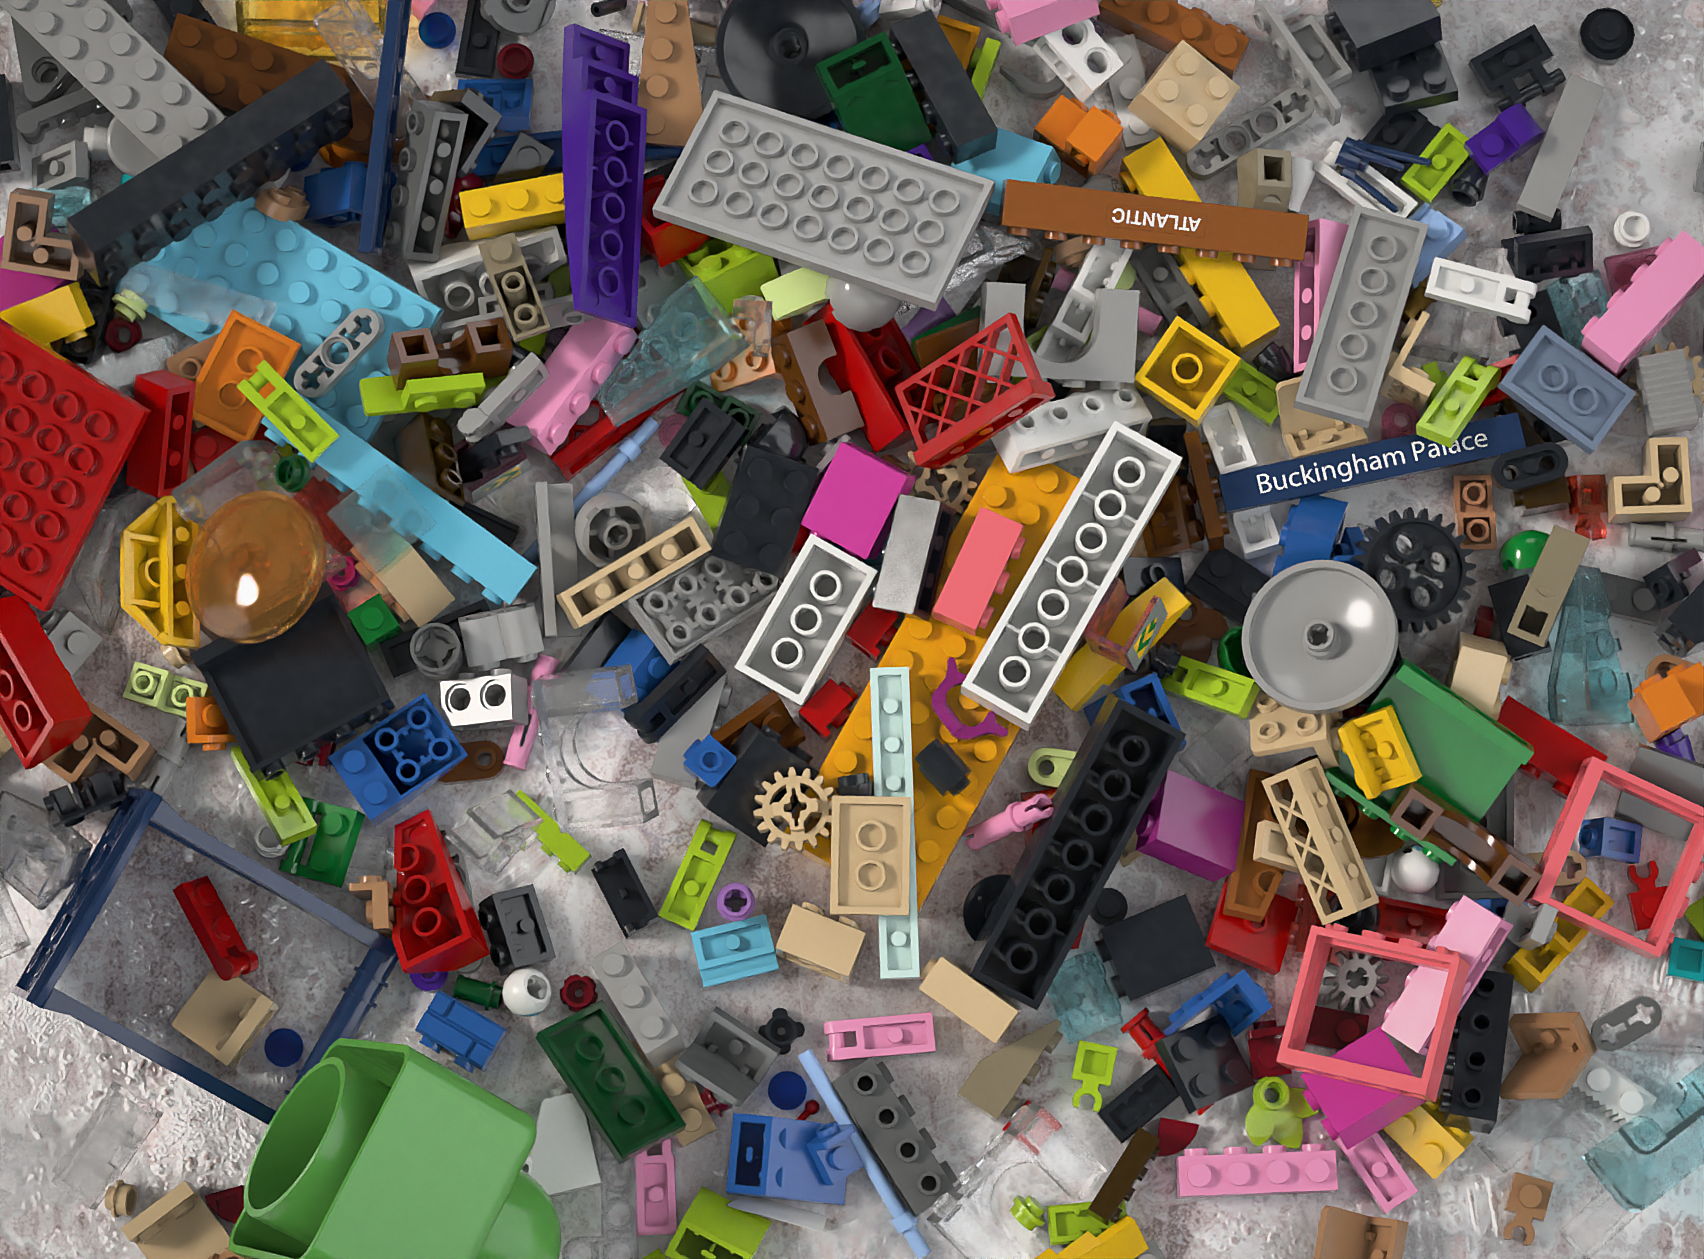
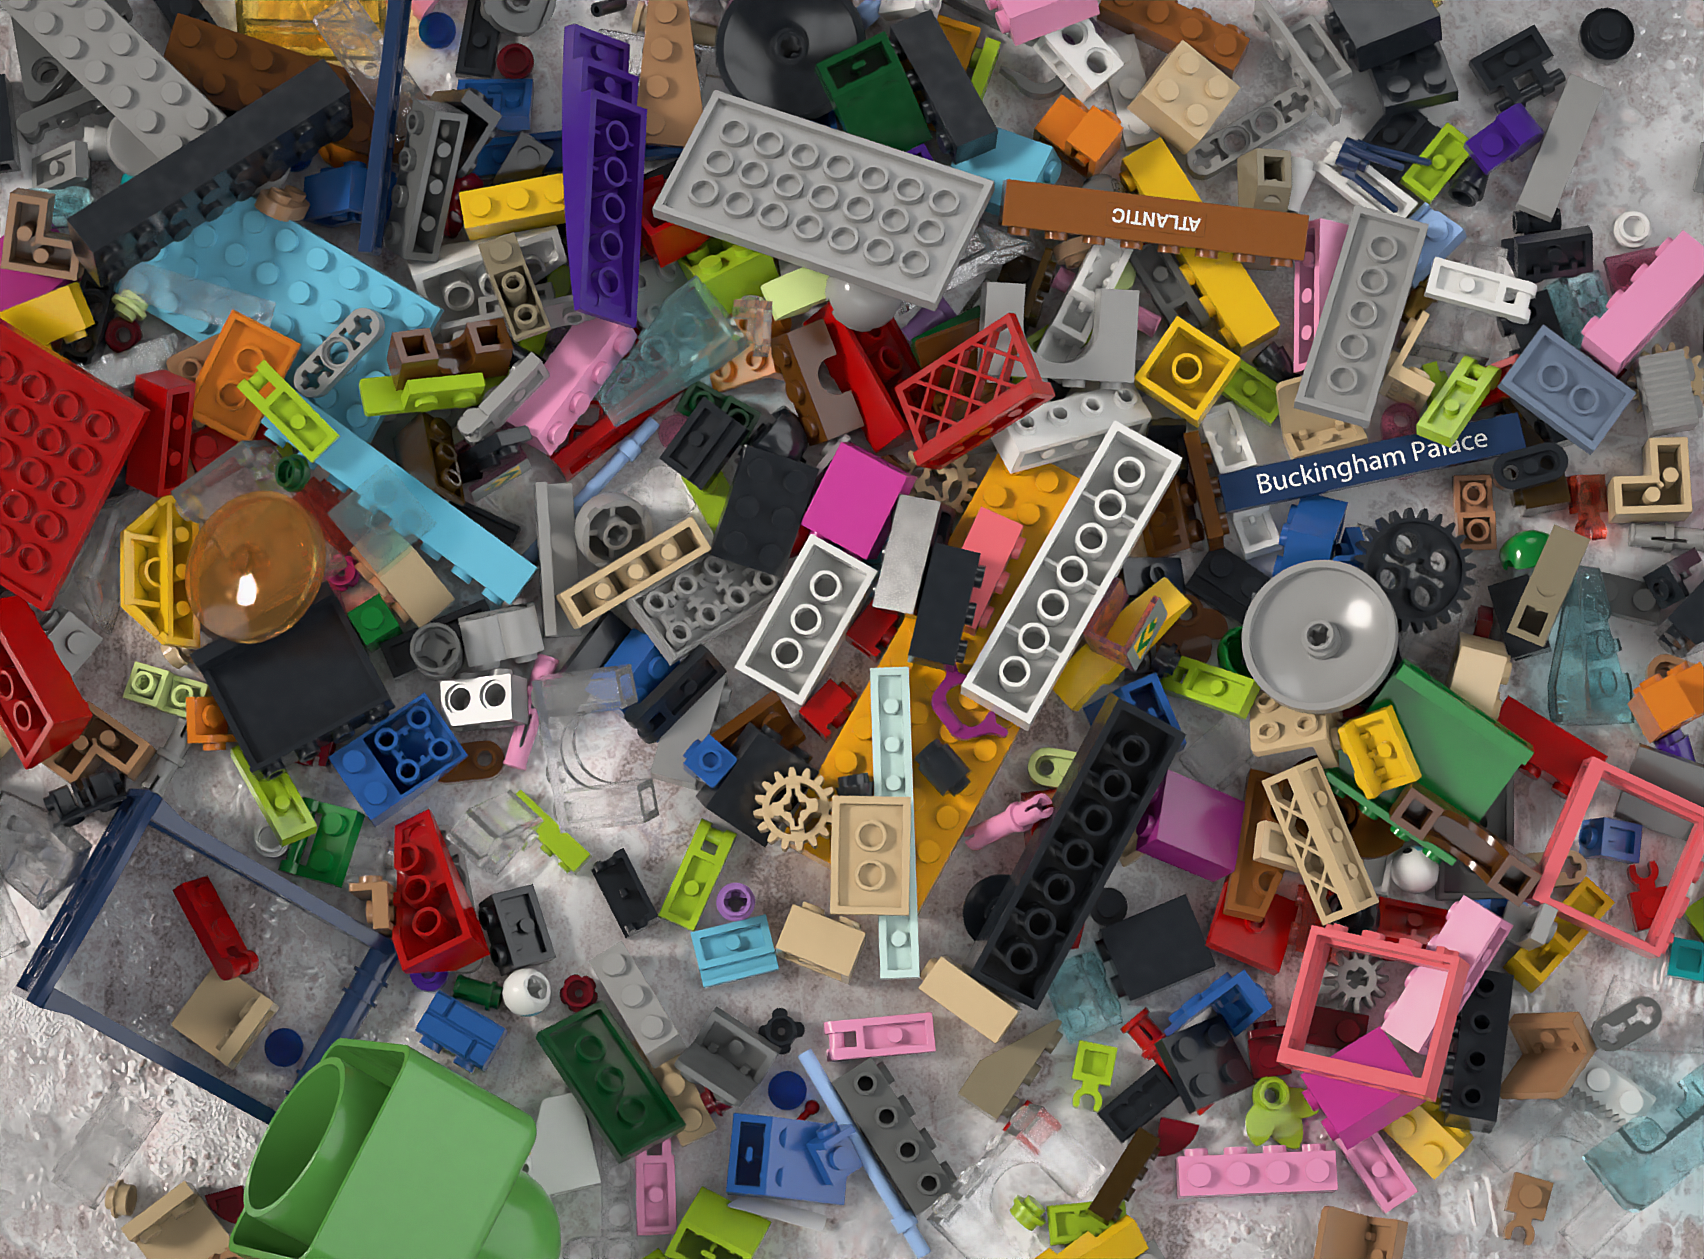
none -> black brick [907,543,986,673]

